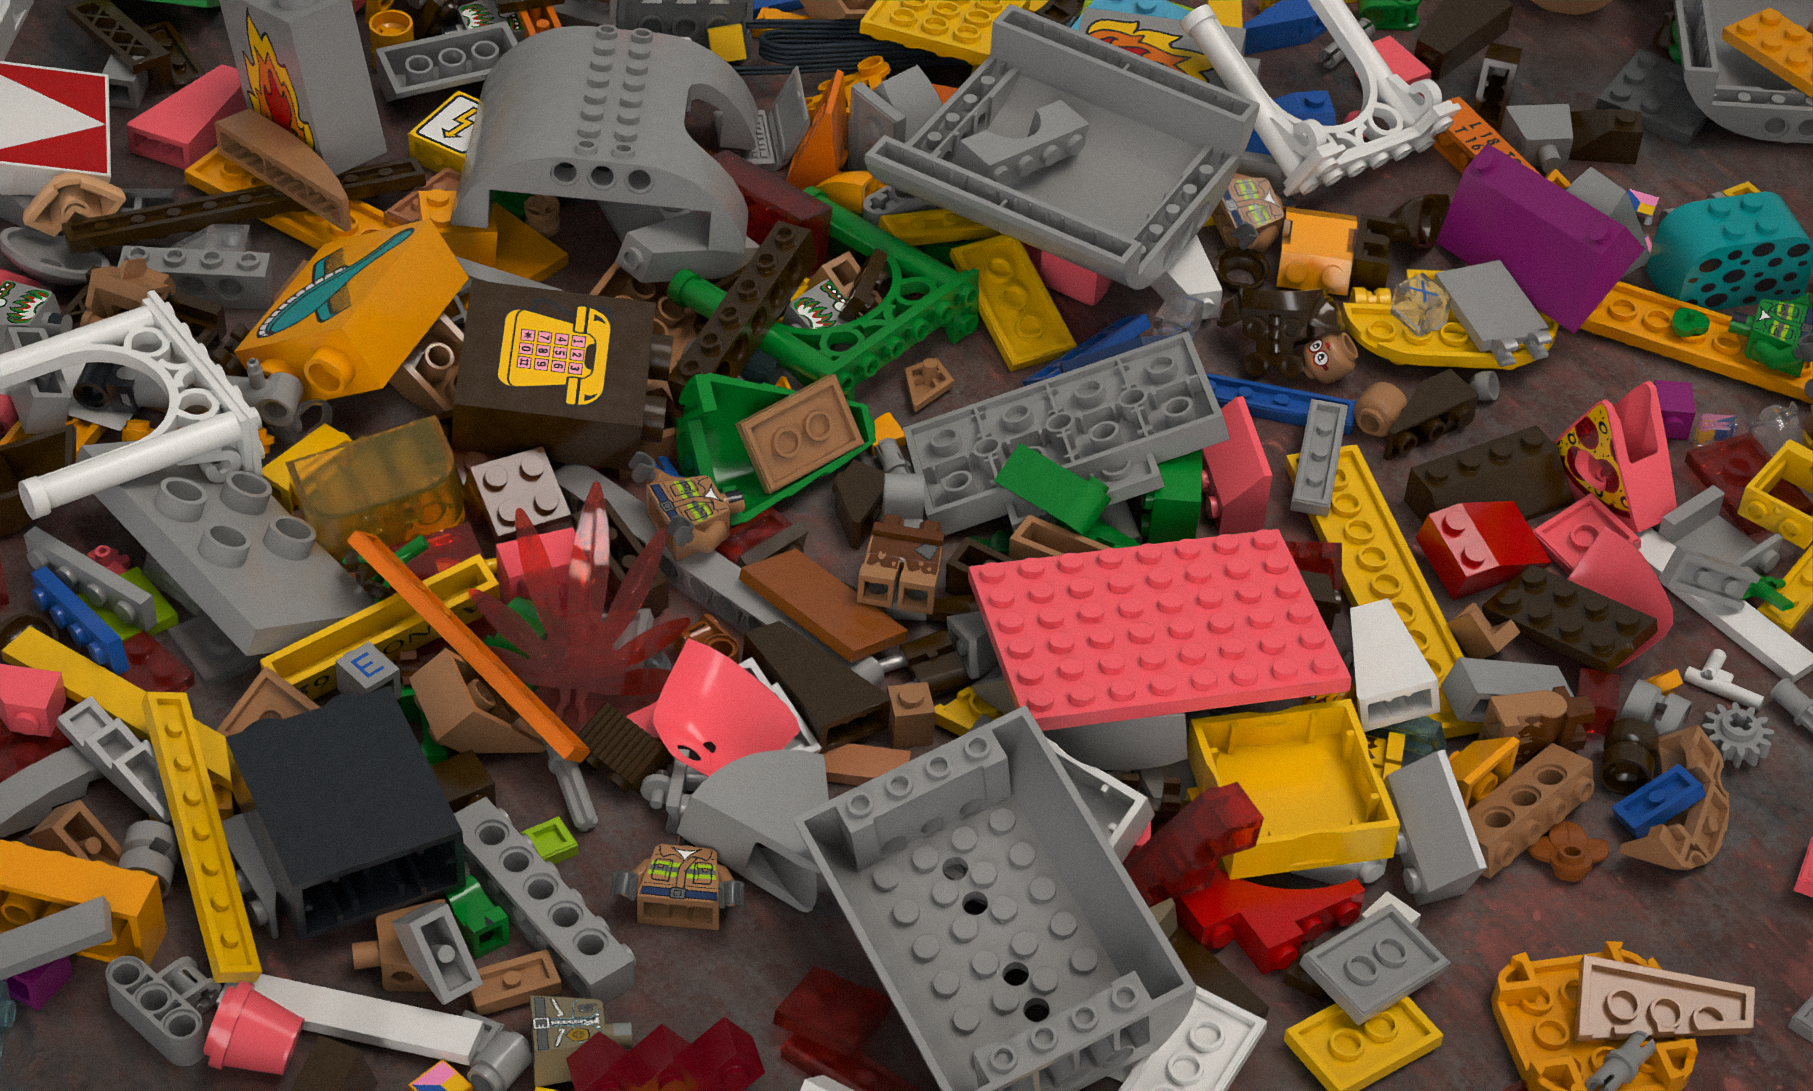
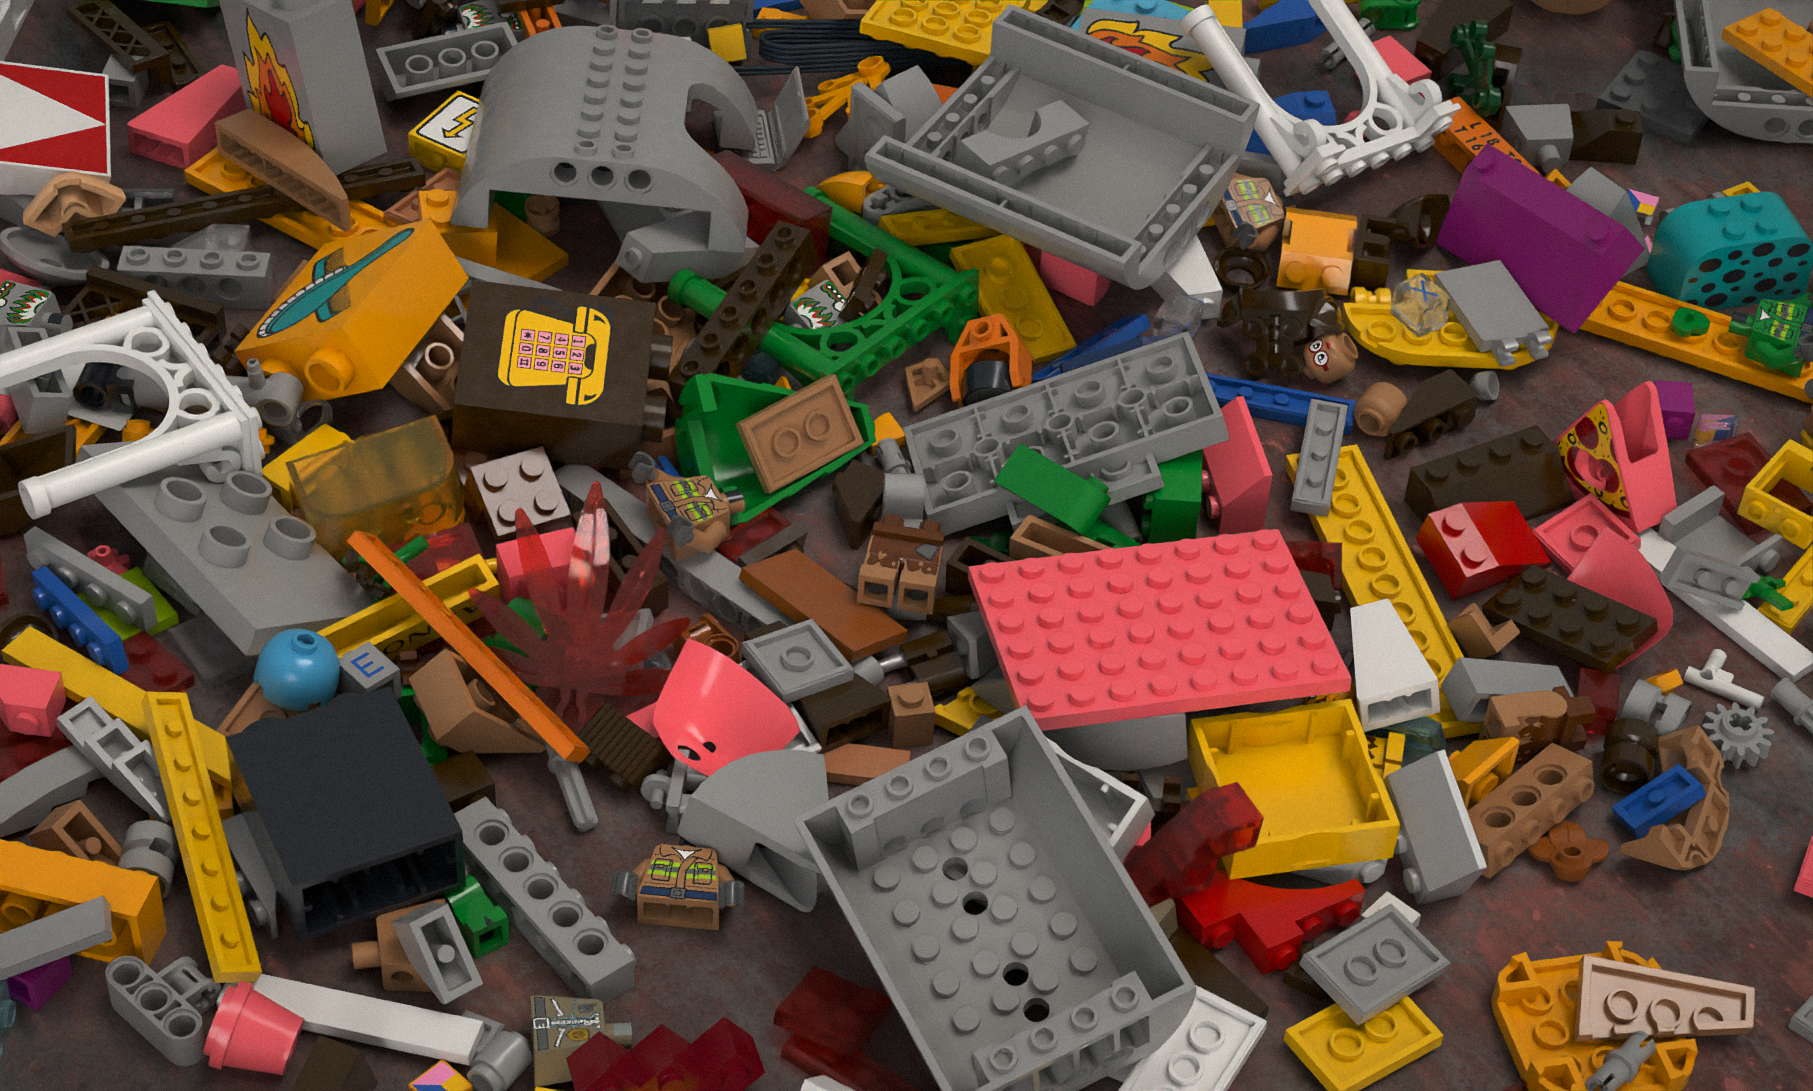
medium nougat piece [80,258,176,327] -> none
light orange wheel [368,10,414,70] -> none
medium nougat plate [467,949,562,1016] -> none
lime tile [521,816,579,864] -> none
orange slope [784,69,849,192] -> none
clear piece [1744,402,1804,465] -> none
none -> dark azure cylinder [254,628,340,711]
none -> light grey tile [741,619,854,704]
none -> orange piece [950,313,1035,409]
none -> dark green plant [1447,20,1501,117]

